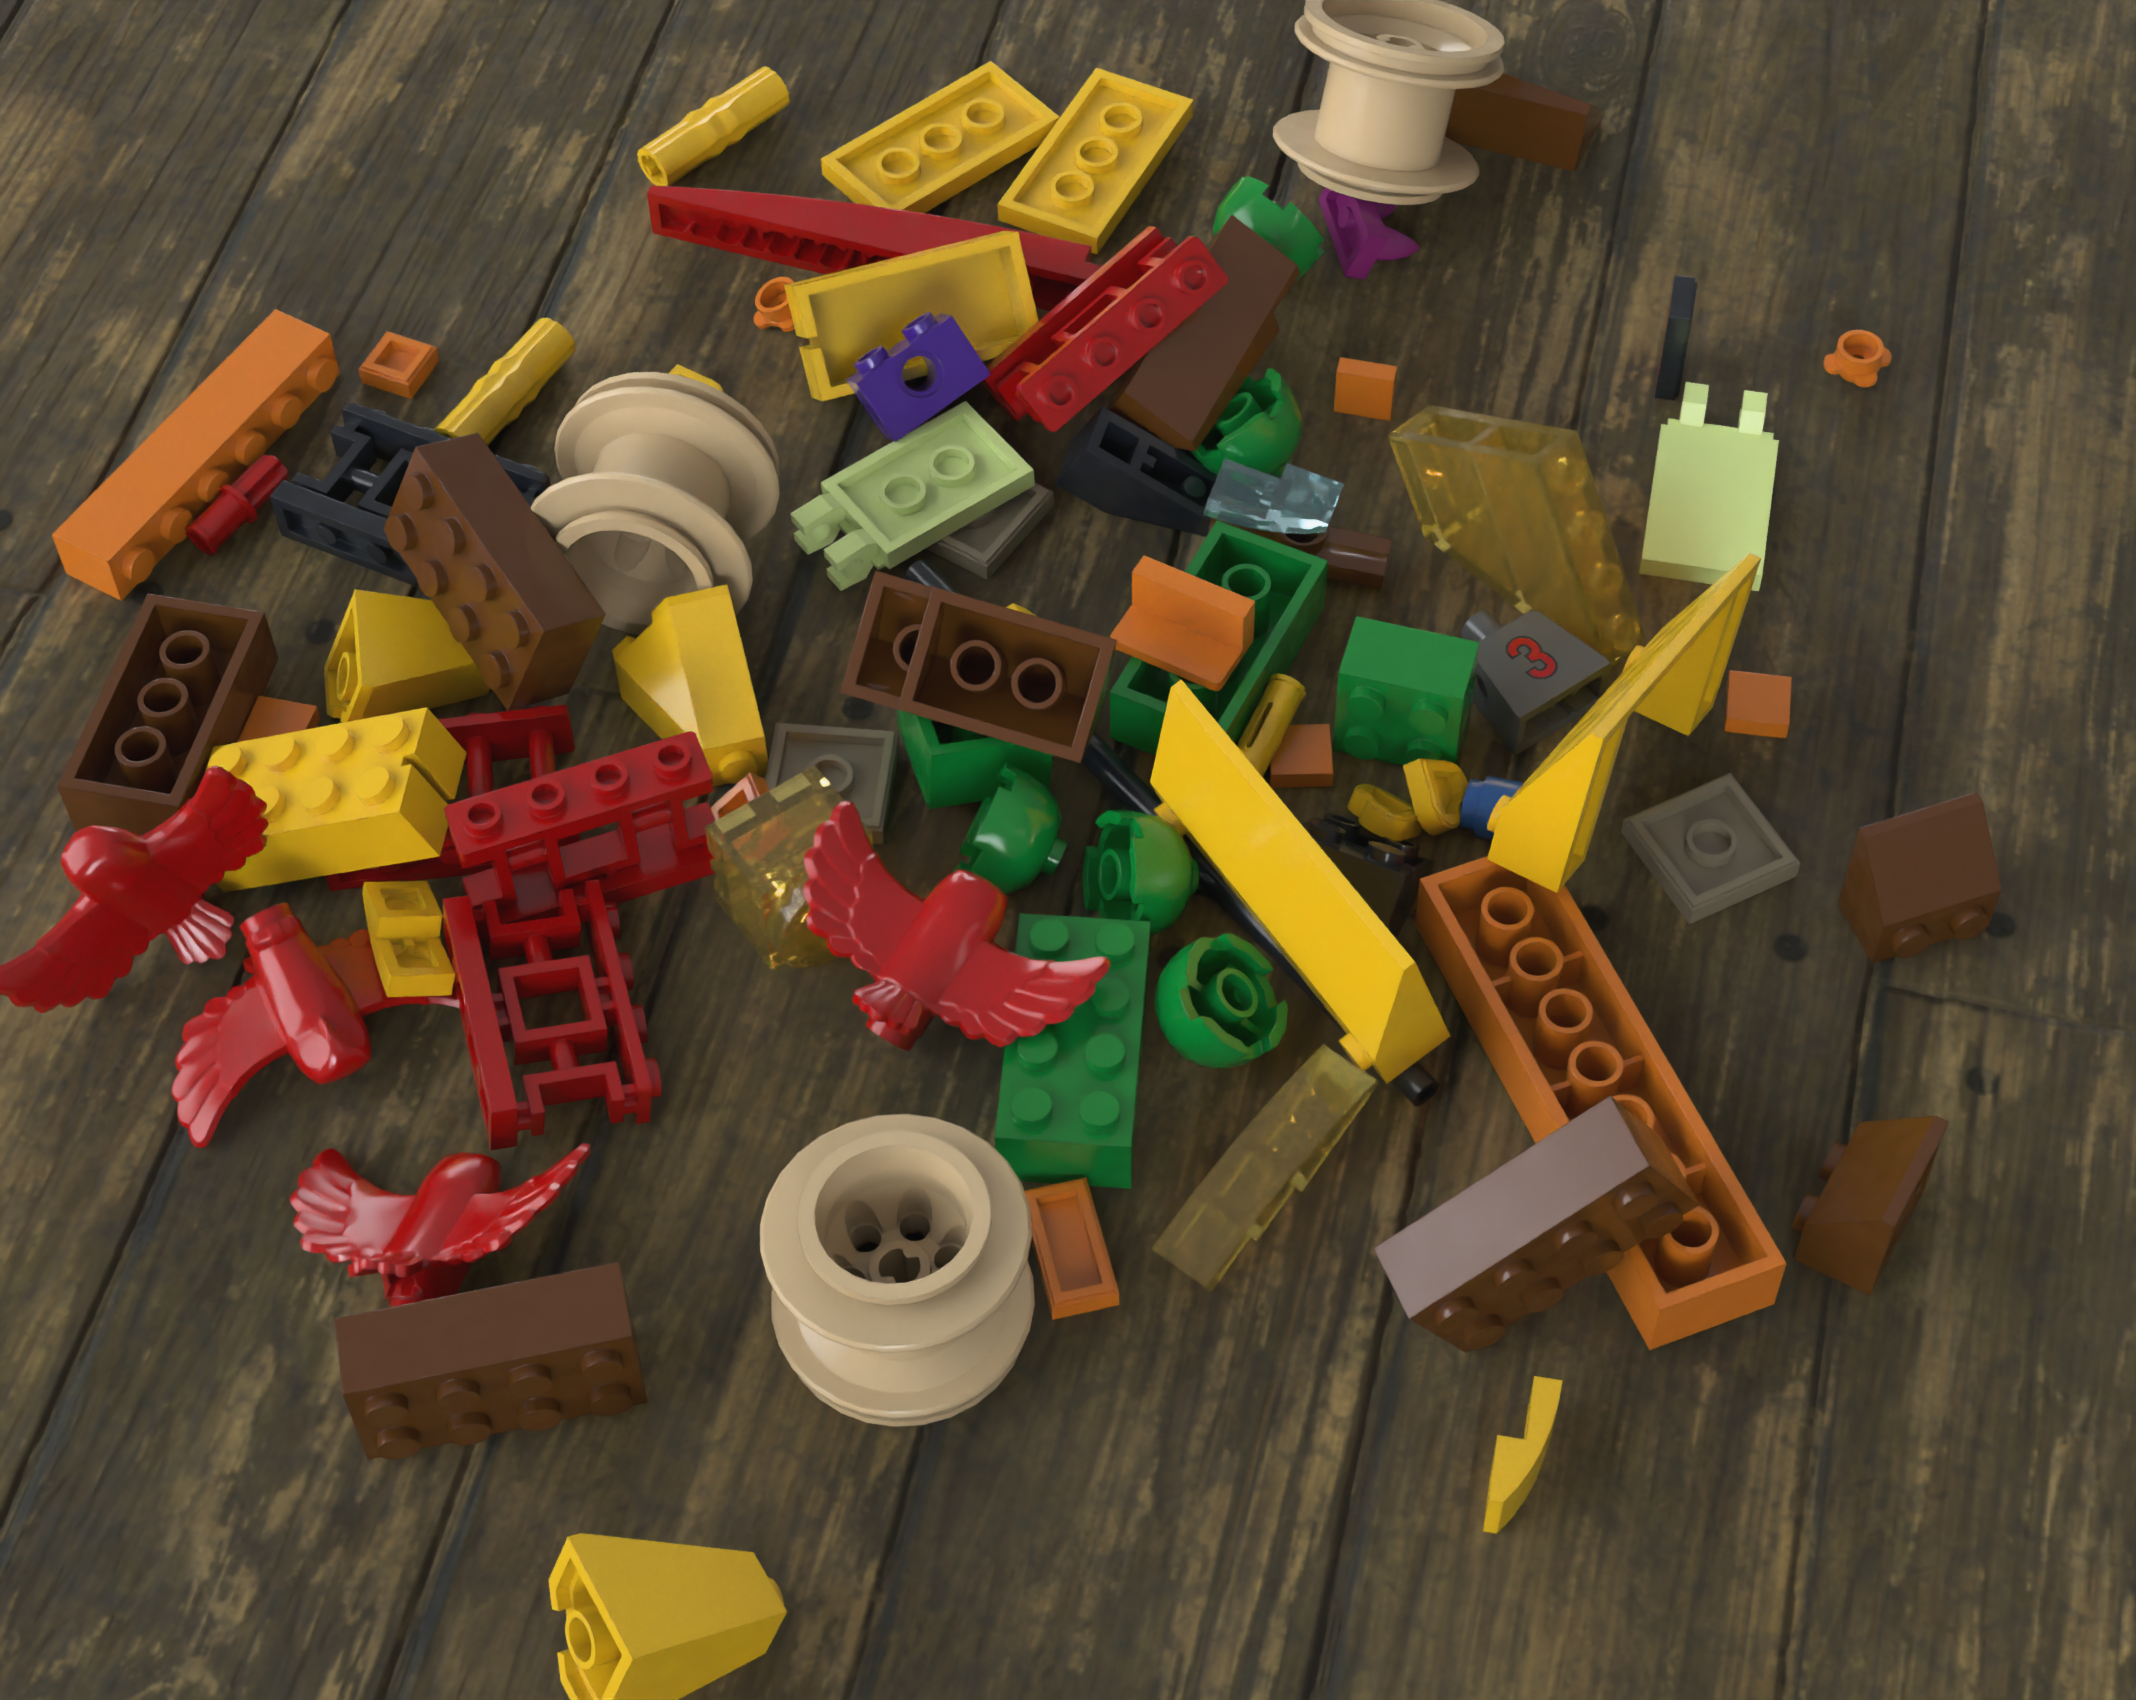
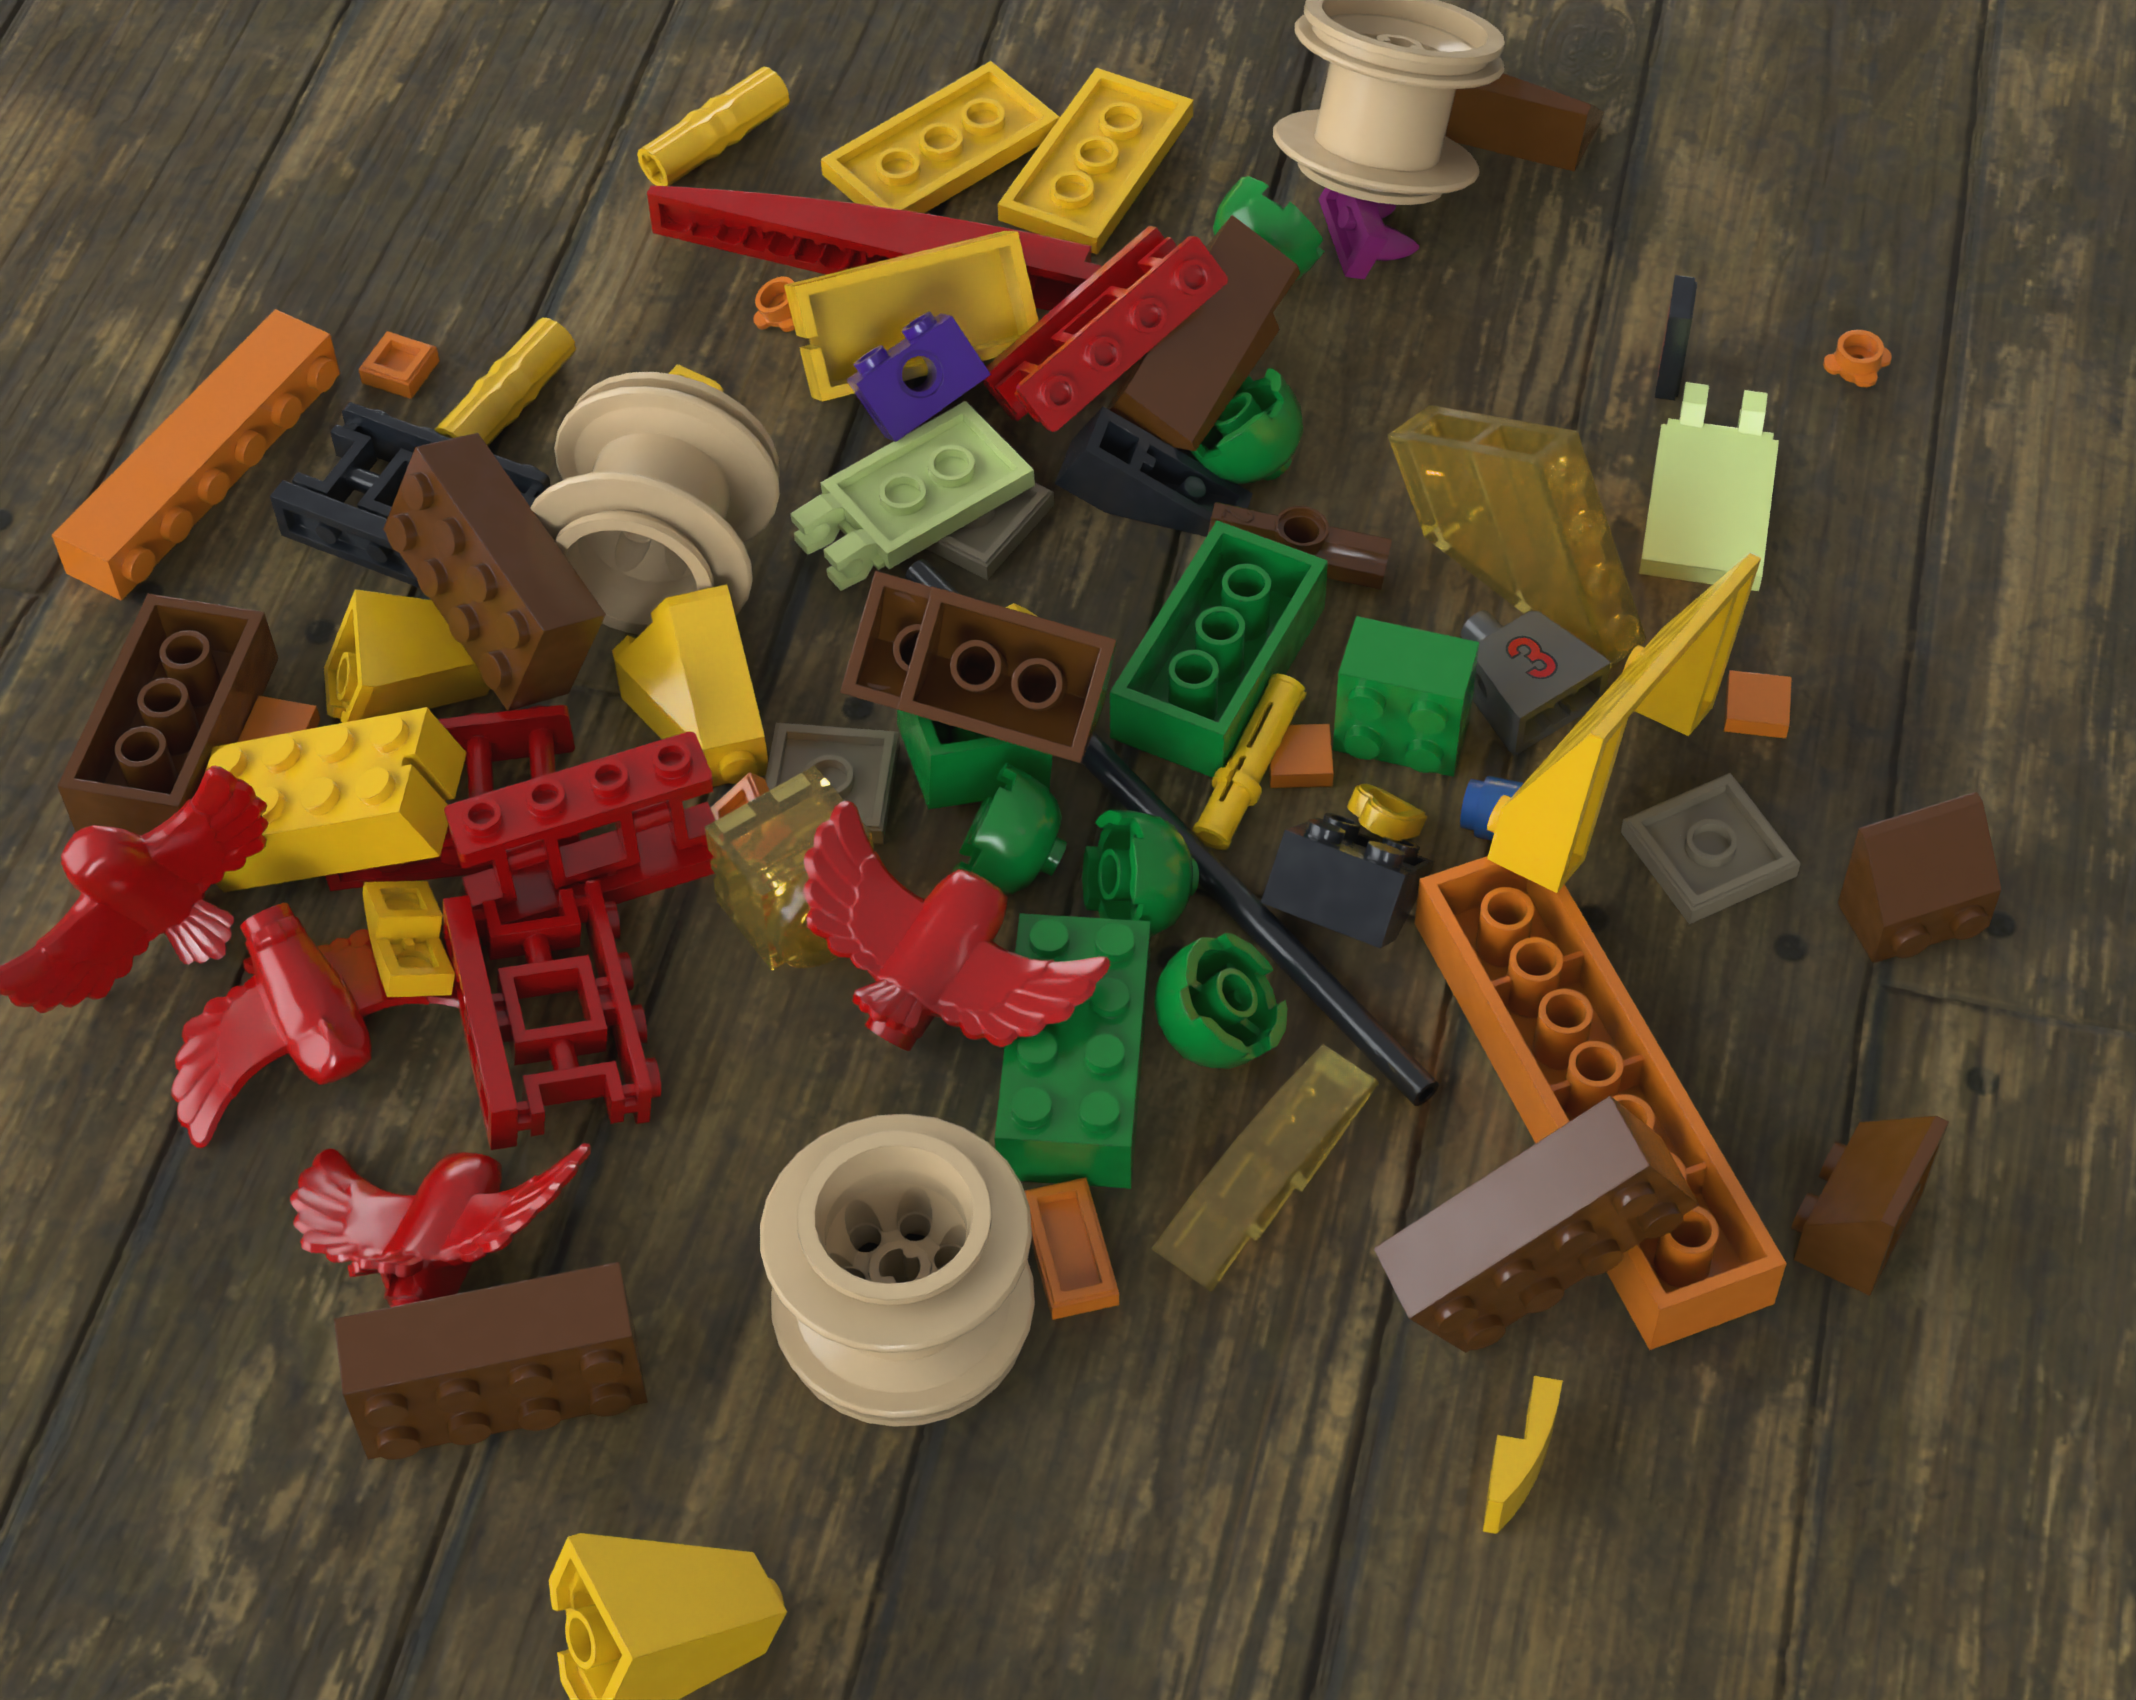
red axle [185,455,289,556] -> none
orange panel [1110,555,1255,691] -> none
yellow slope [1150,679,1450,1084] -> none
clear light blue slope [1203,459,1343,534] -> none
orange tile [1334,357,1397,421] -> none
yellow tile [1403,758,1468,836] -> none

